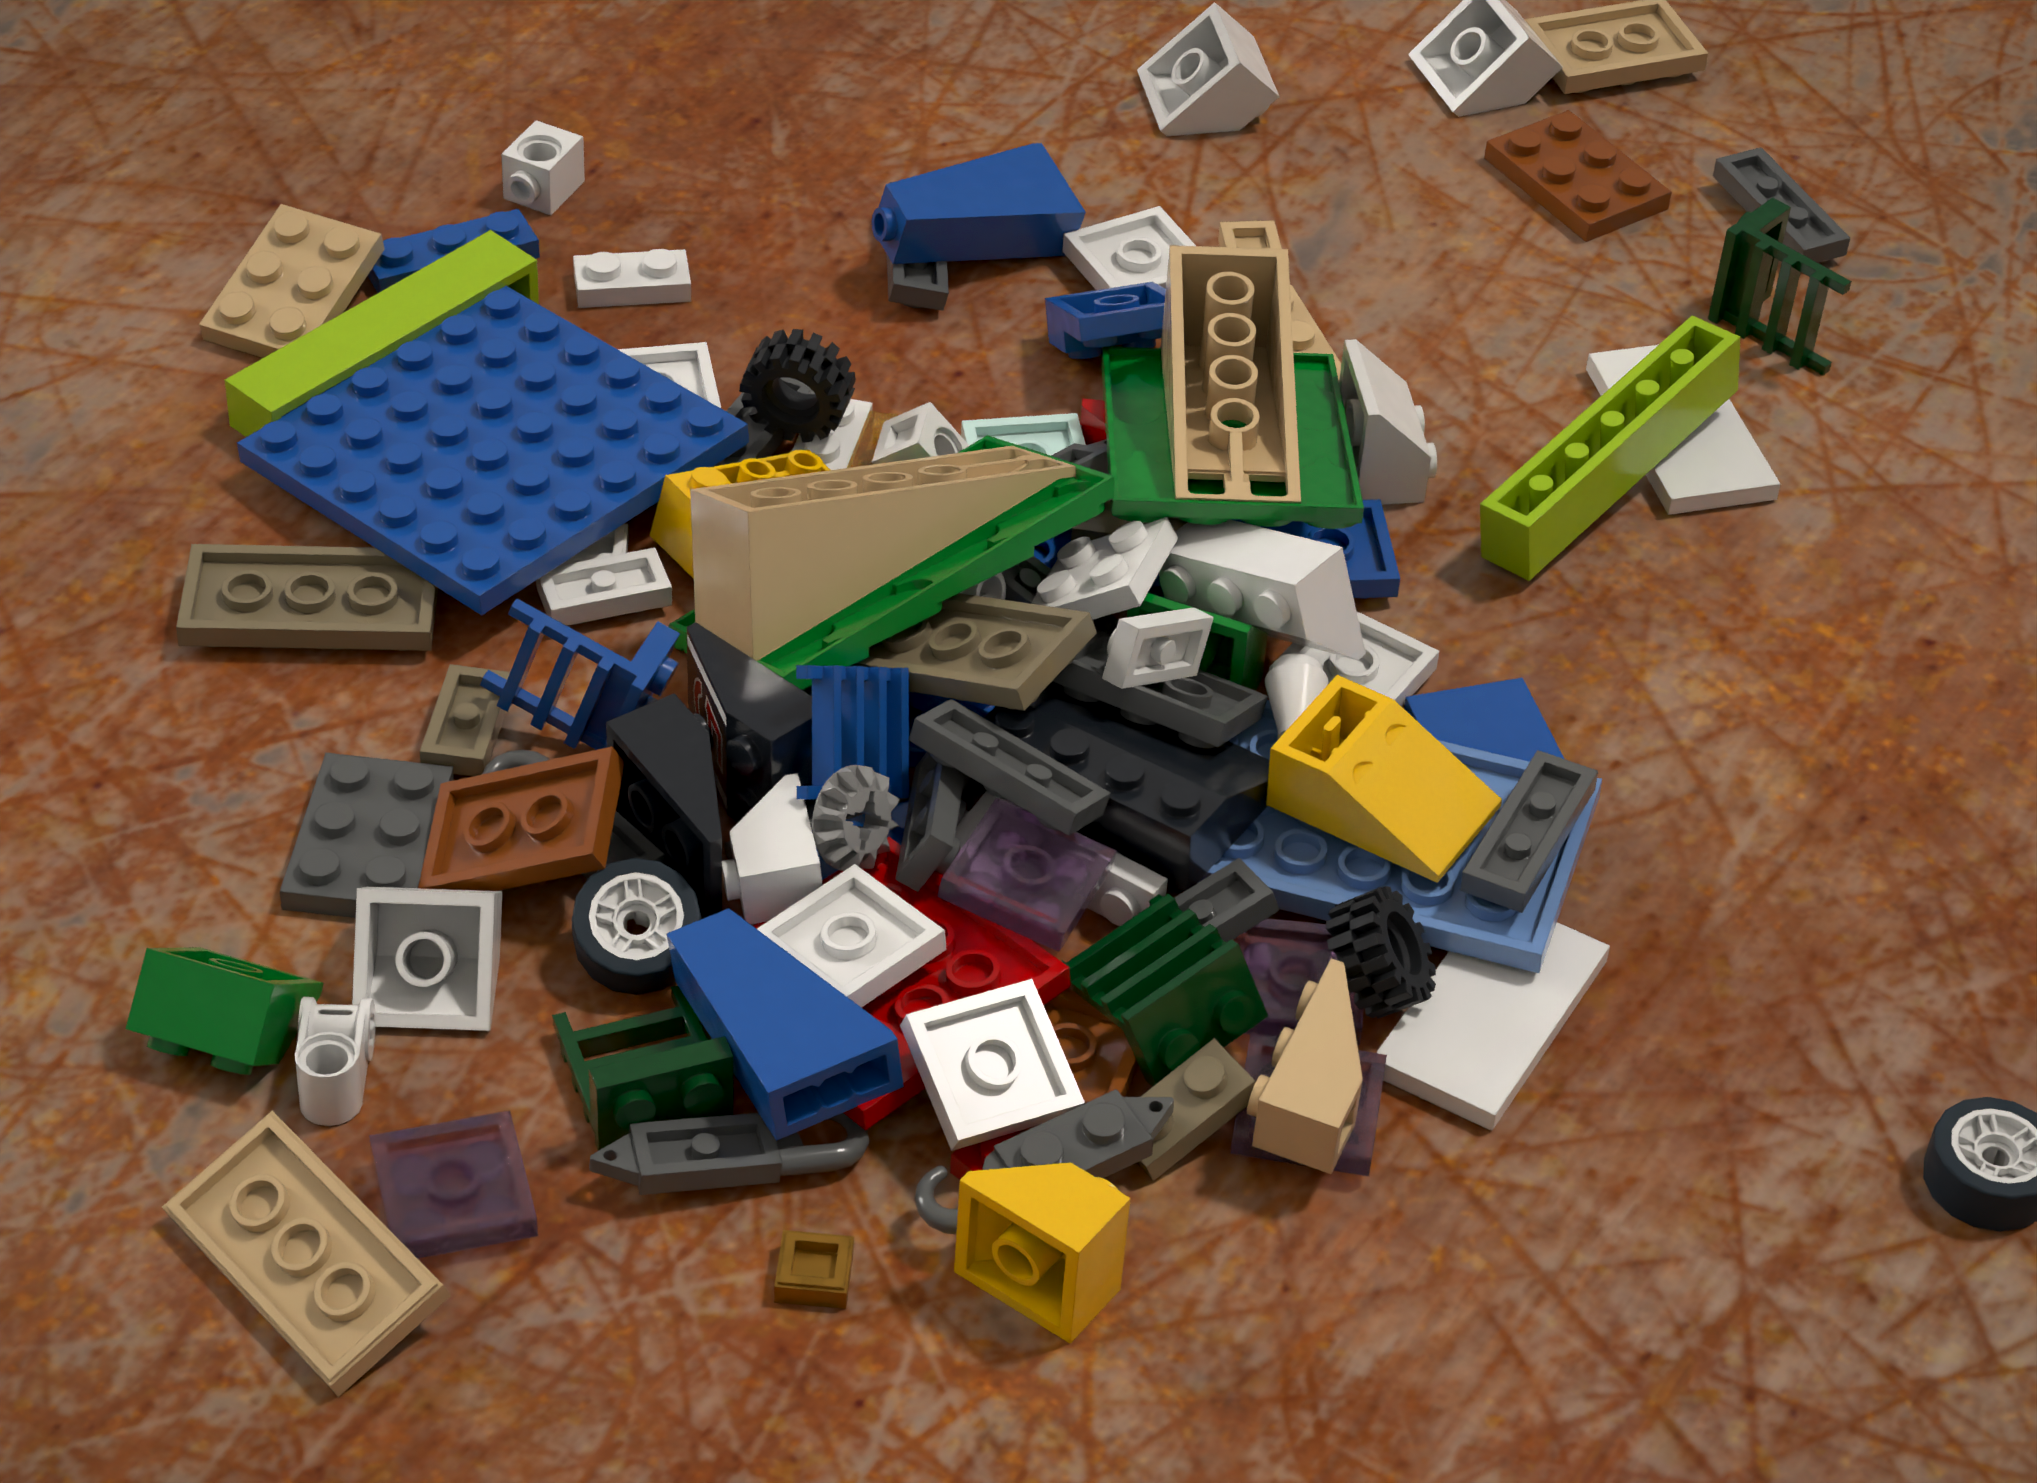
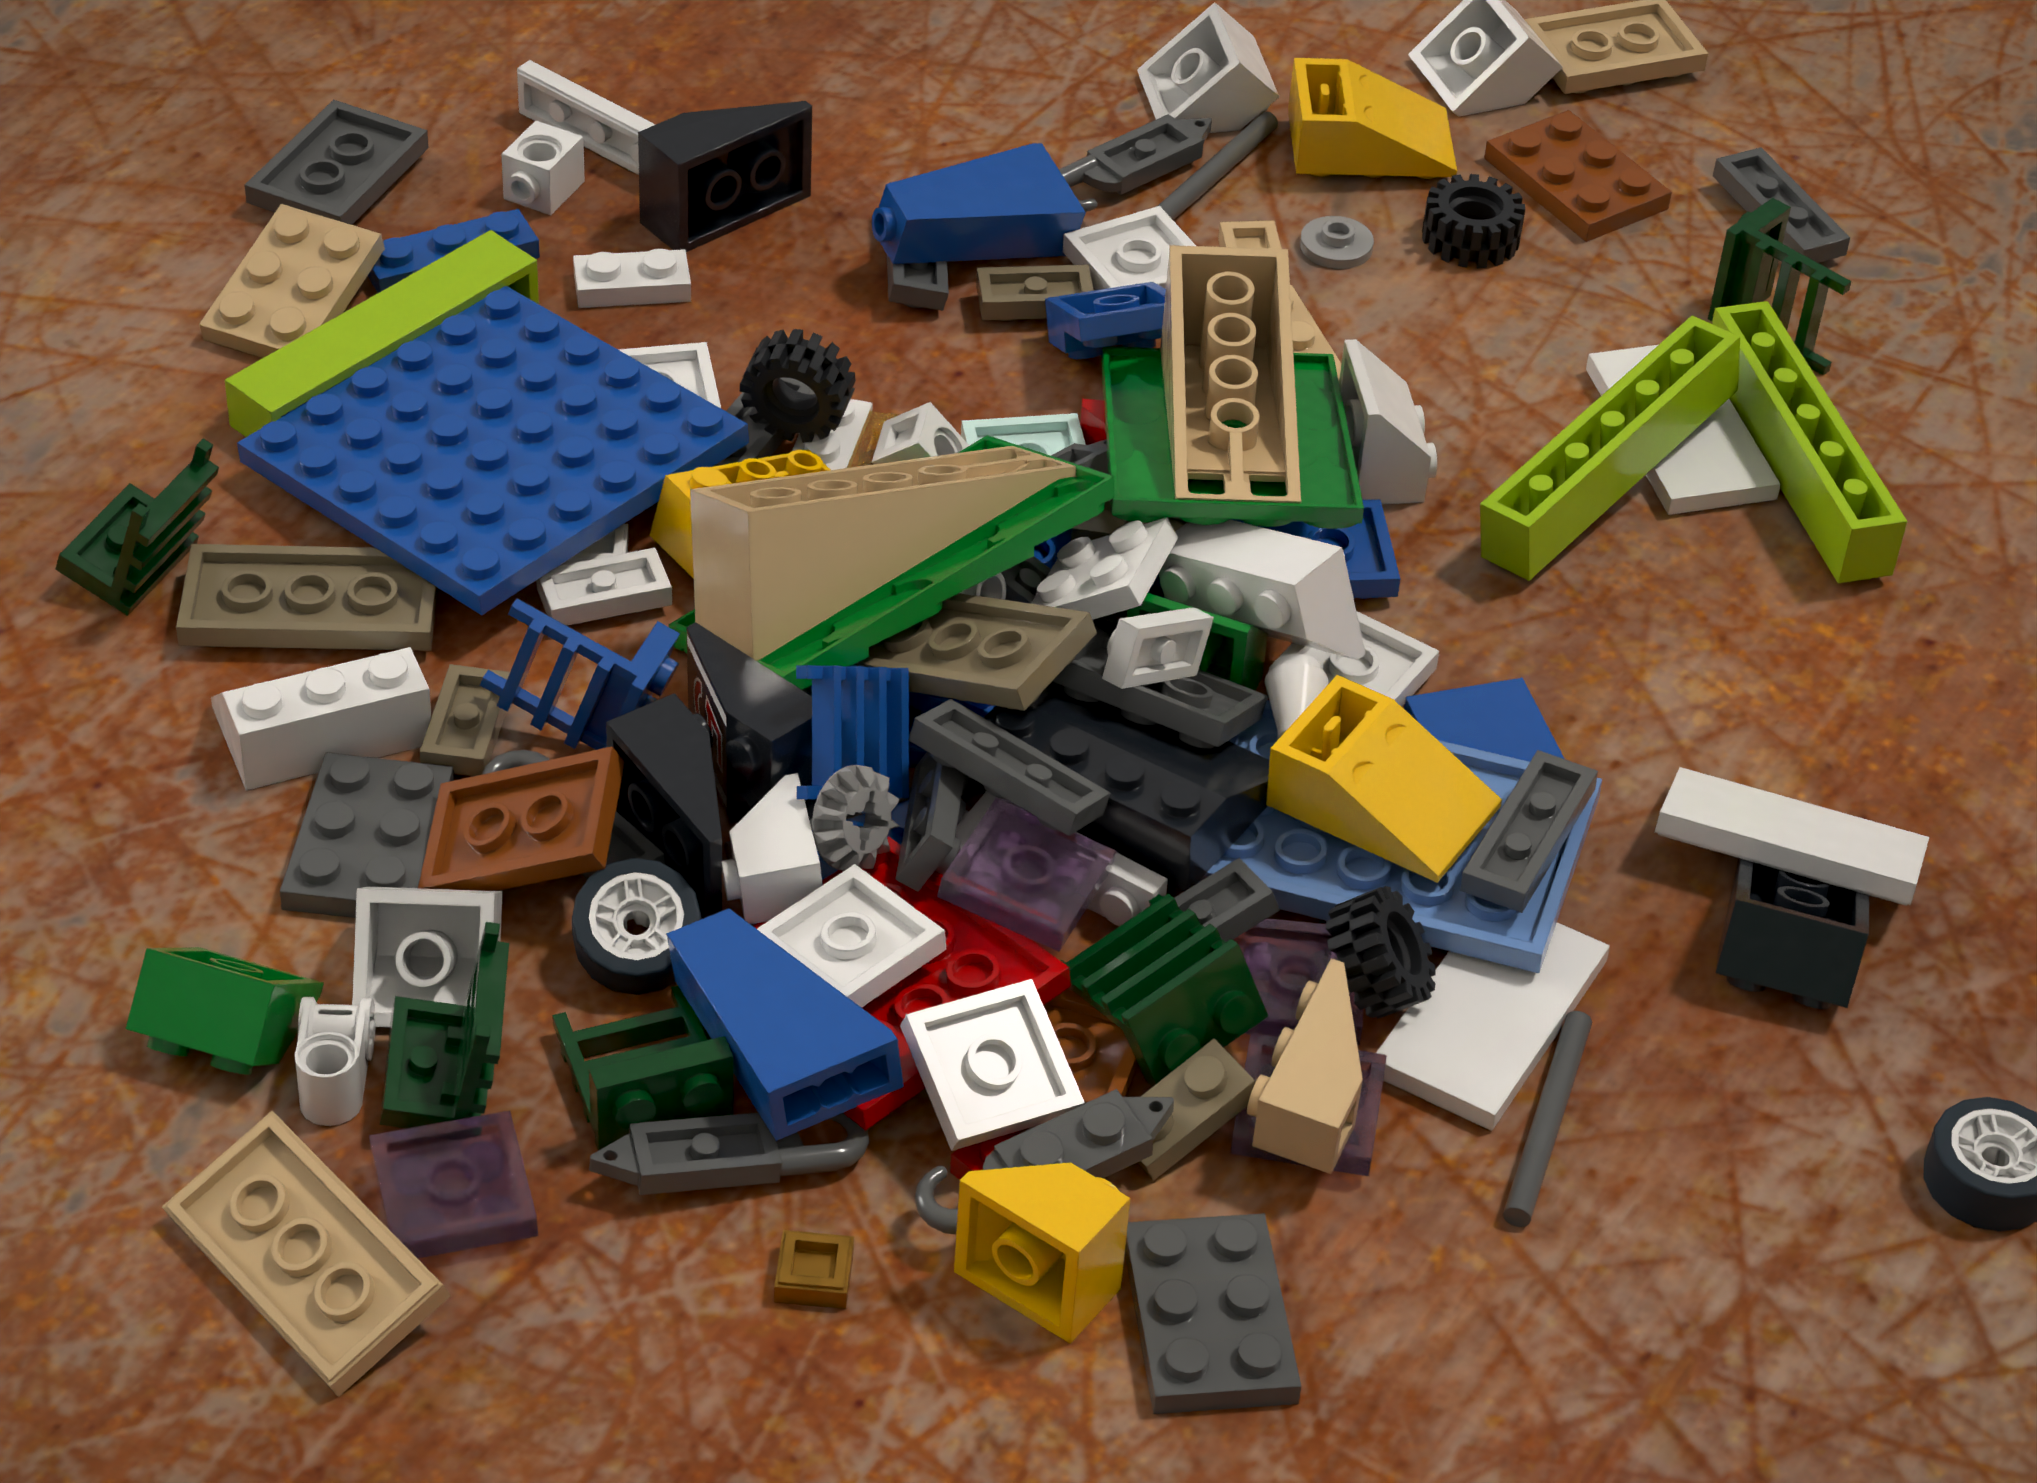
none -> dark green plate [55,438,219,616]
none -> white slope [211,647,431,791]
none -> dark grey plate [244,99,429,225]
none -> dark green plate [379,922,509,1138]
none -> white tile [517,60,655,175]
none -> black slope [638,101,813,252]
none -> dark tan plate [976,264,1094,321]
none -> dark grey plate [1059,114,1212,212]
none -> dark grey plate [1125,1213,1301,1414]
none -> dark grey bar [1156,111,1278,221]
none -> yellow slope [1288,58,1457,179]
none -> light grey piece [1300,216,1374,269]
none -> black tyre [1422,174,1525,269]
none -> dark grey bar [1503,1011,1592,1227]
none -> white tile [1655,767,1929,906]
none -> lime brick [1712,301,1907,583]
none -> black slope [1715,858,1869,1009]

